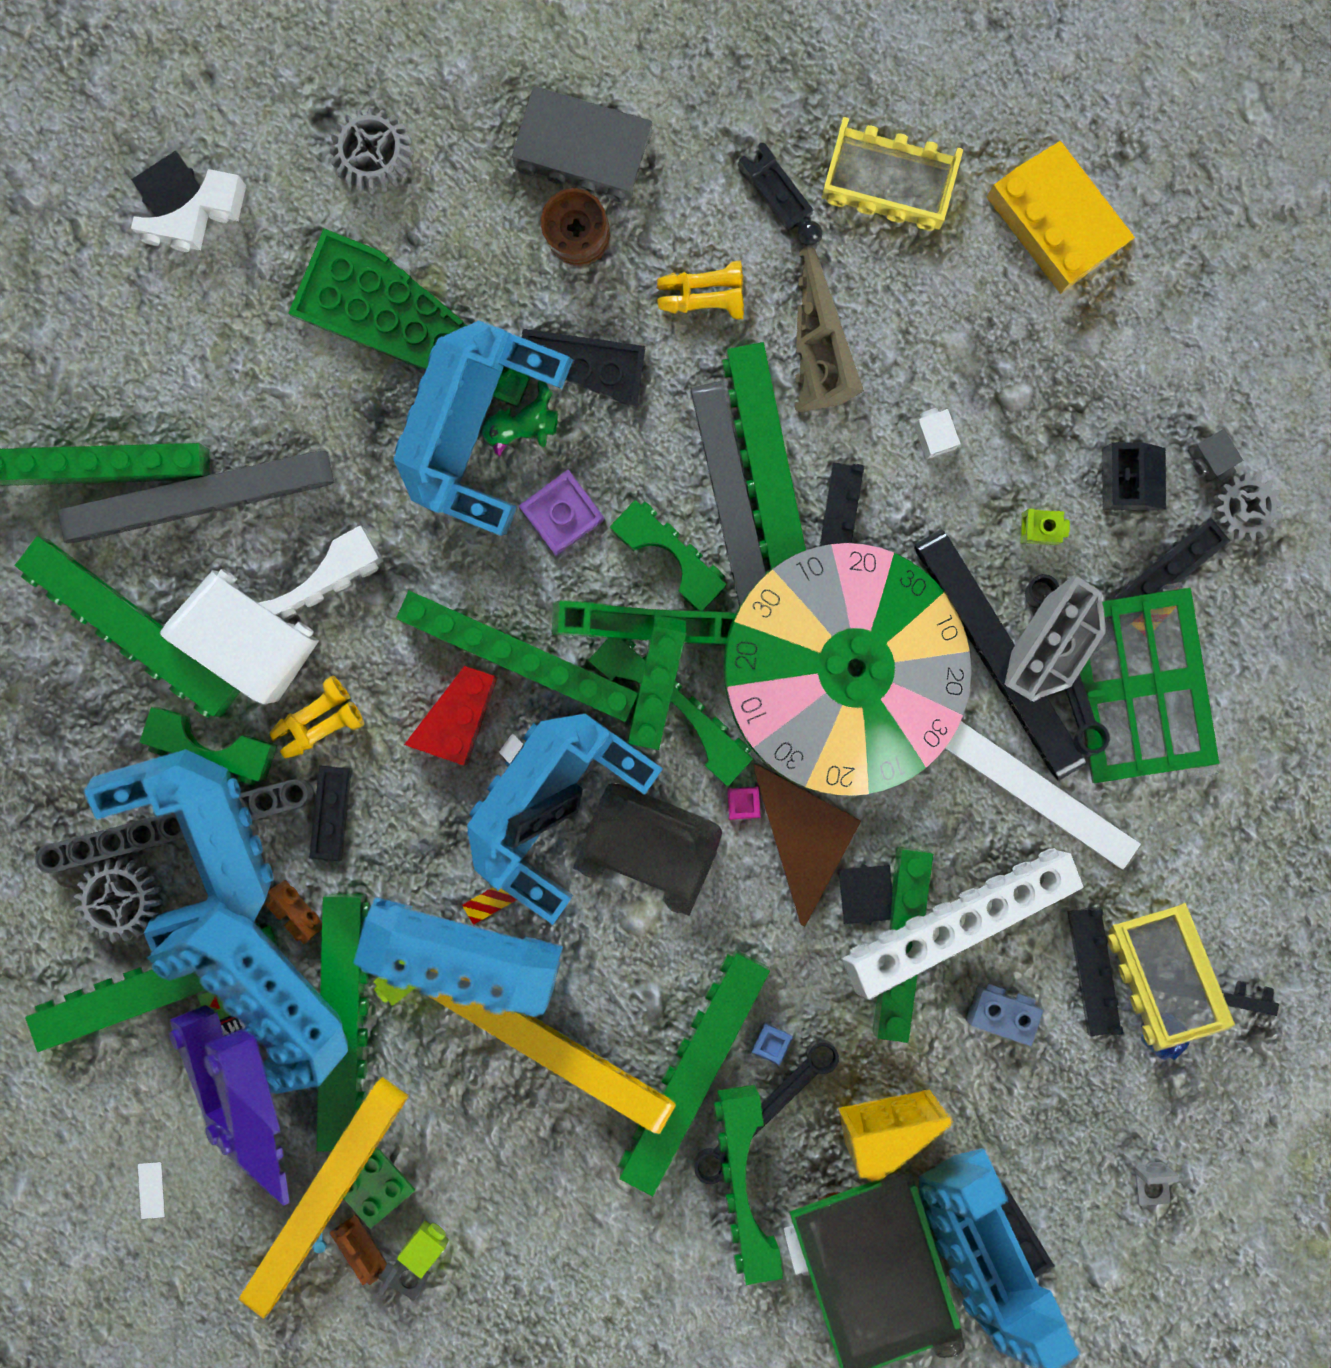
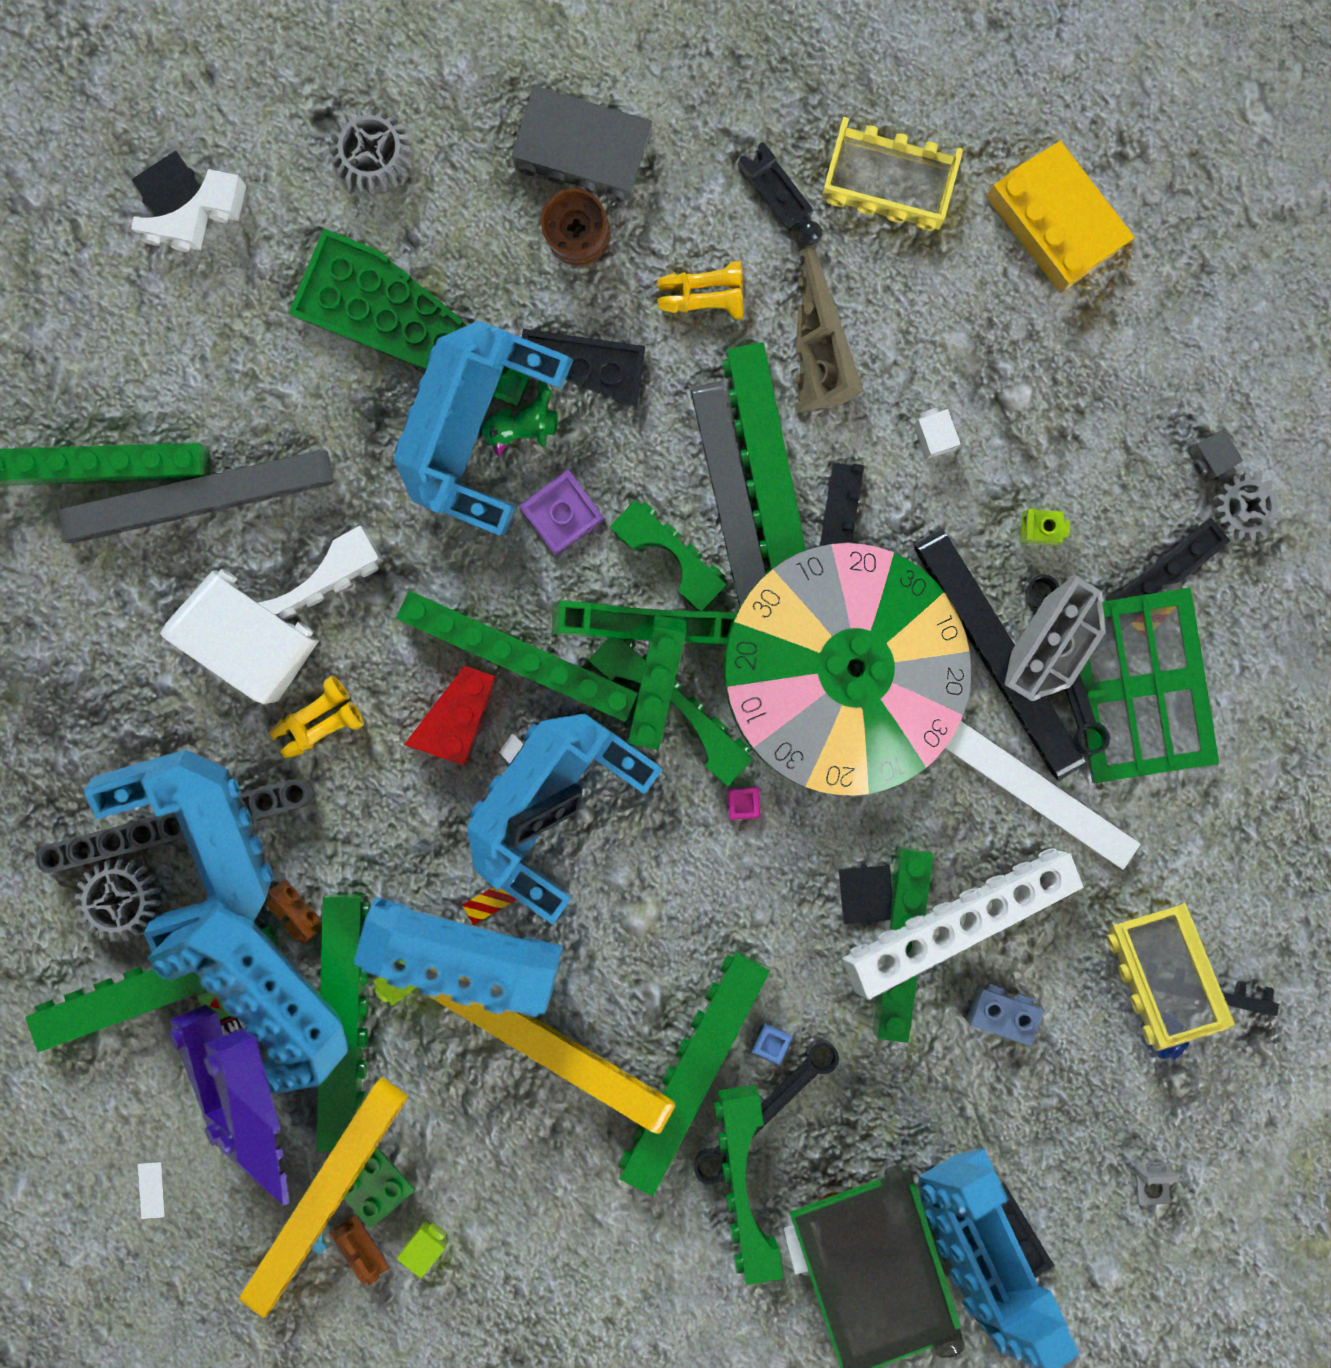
green brick [14,536,241,718] -> none
green arch [139,707,278,785] -> none
black tile [309,765,352,862] -> none
dark grey bracket [378,1260,430,1300] -> none
clear smoke windscreen [573,783,722,916] -> none
reddish brown tile [753,764,861,927] -> none
yellow slope [838,1089,952,1180] -> none
black hinge [1067,906,1124,1037] -> none
black slope [1102,442,1166,510] -> none

